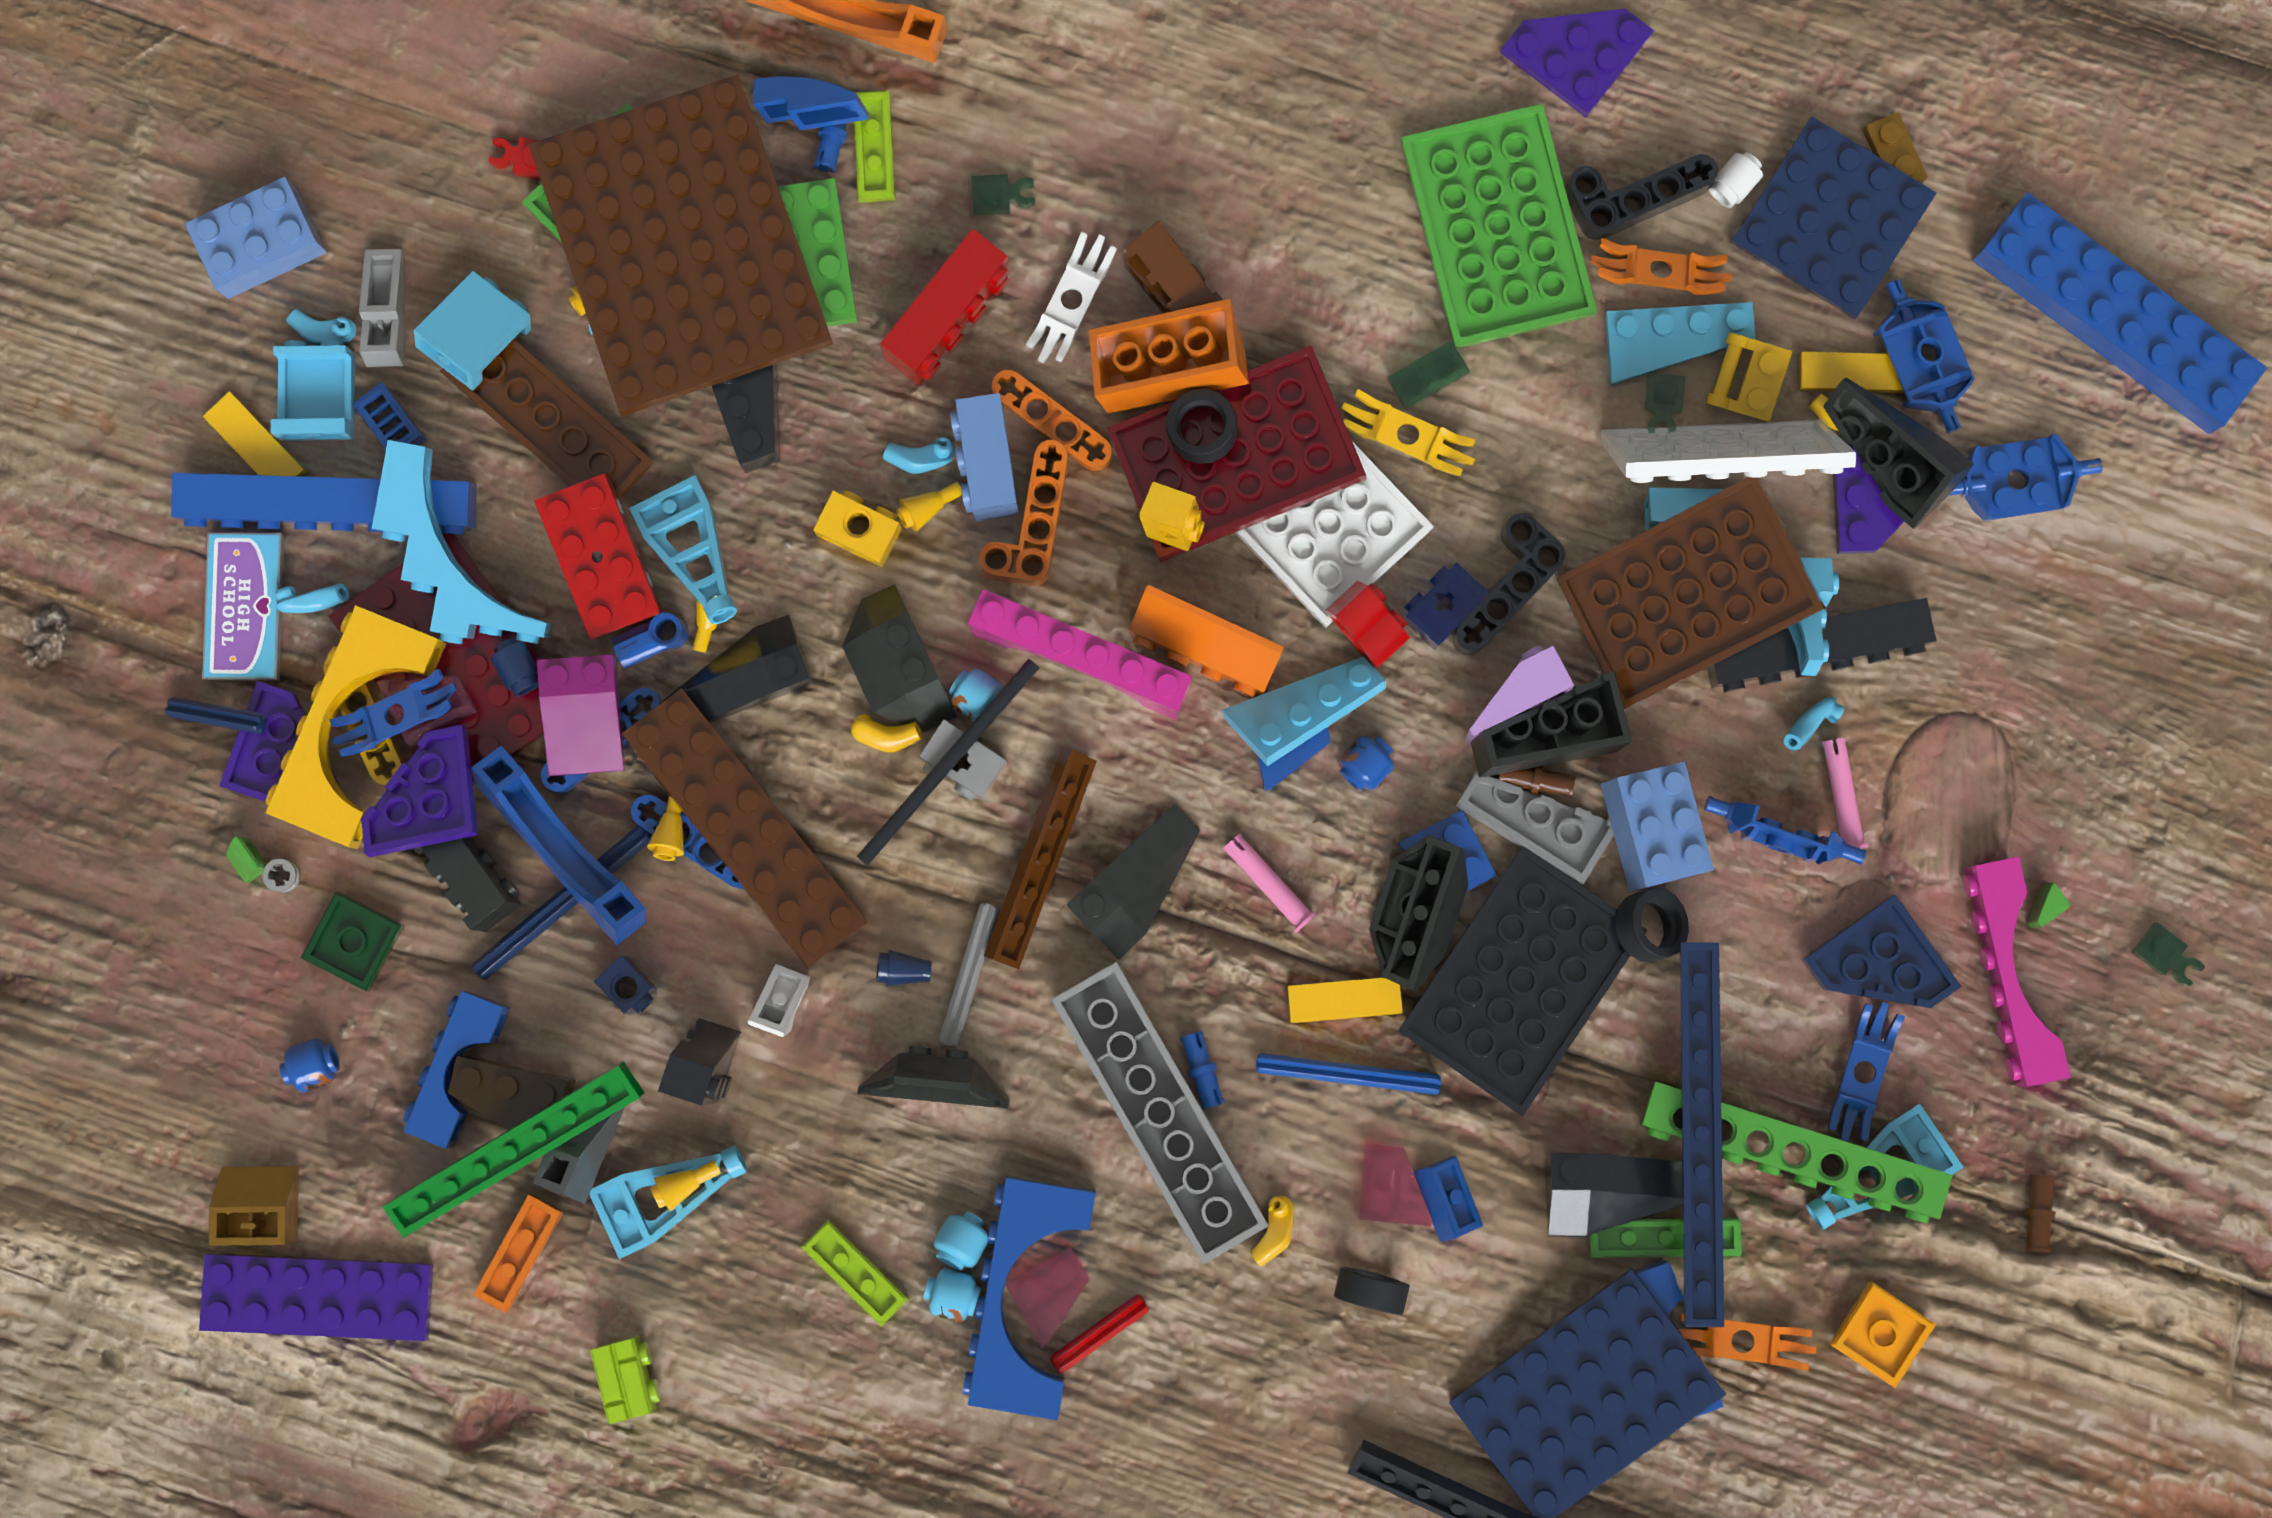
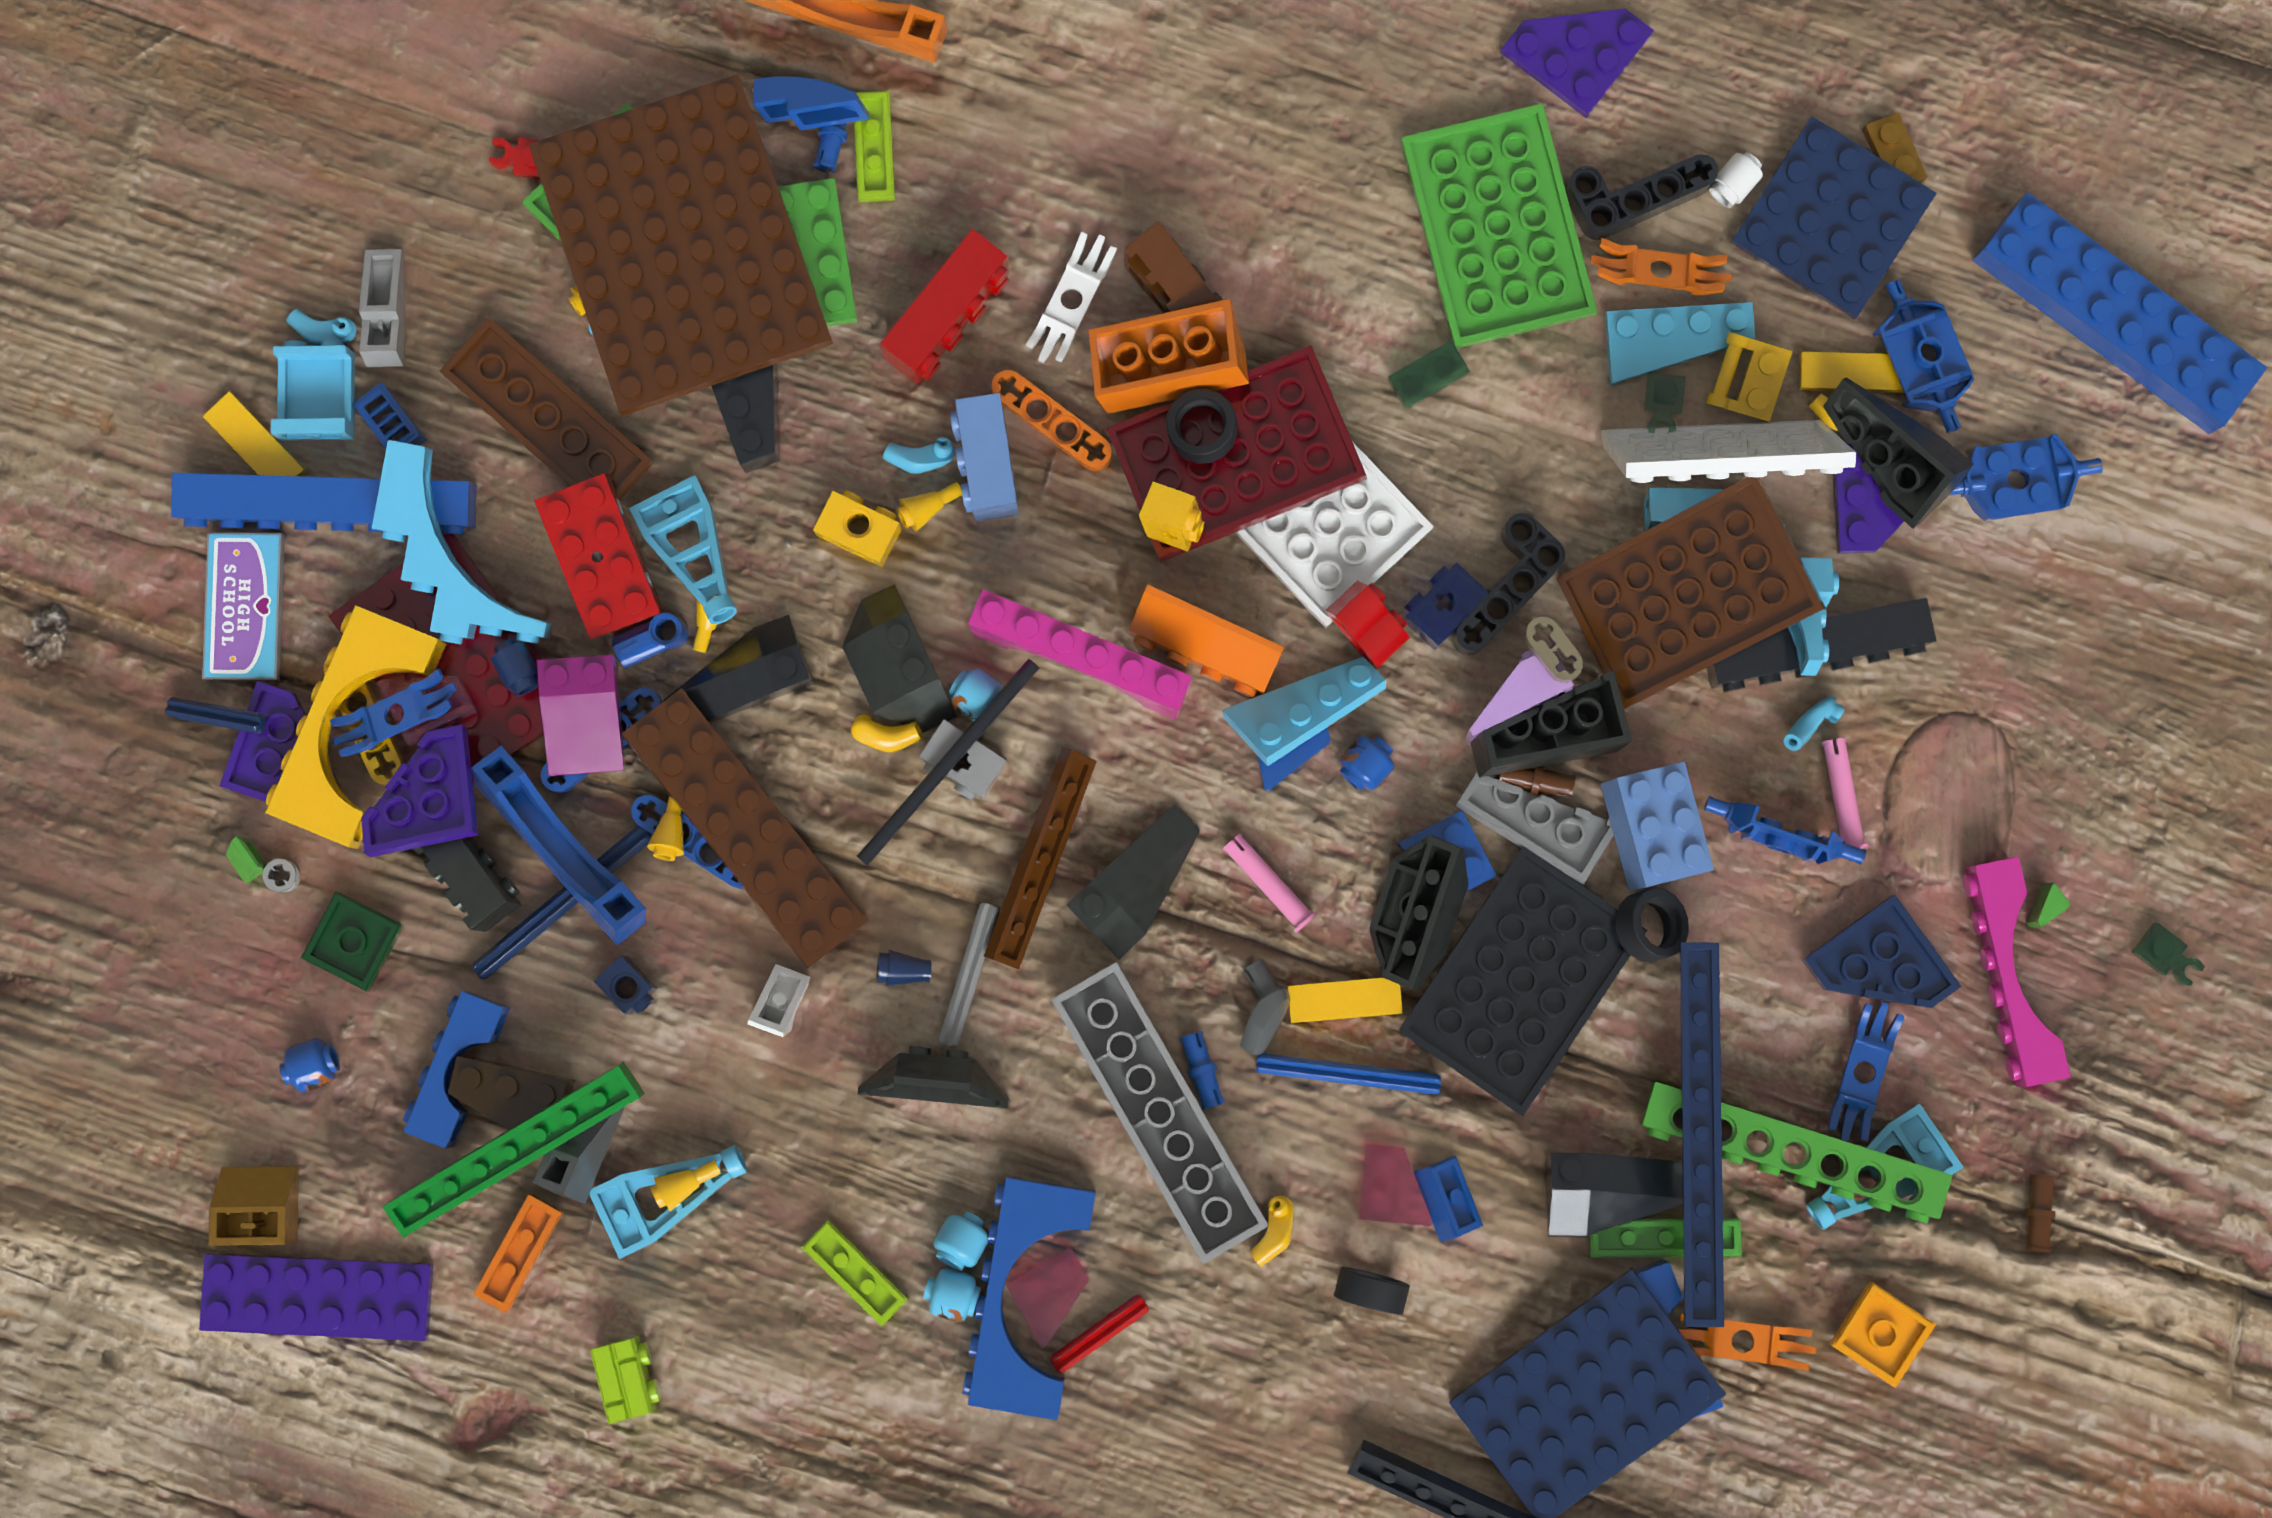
medium blue brick [184,177,327,299] -> none
medium azure arm [275,583,349,613] -> none
medium azure panel [414,271,531,391] -> none
black wedge [658,1018,741,1106] -> none
clear green plate [971,174,1035,216] -> none
orange beam [979,440,1068,586] -> none
yellow piece [1341,389,1476,476] -> none
none -> dark grey arm [1240,959,1290,1055]
none -> dark tan beam [1525,616,1583,683]

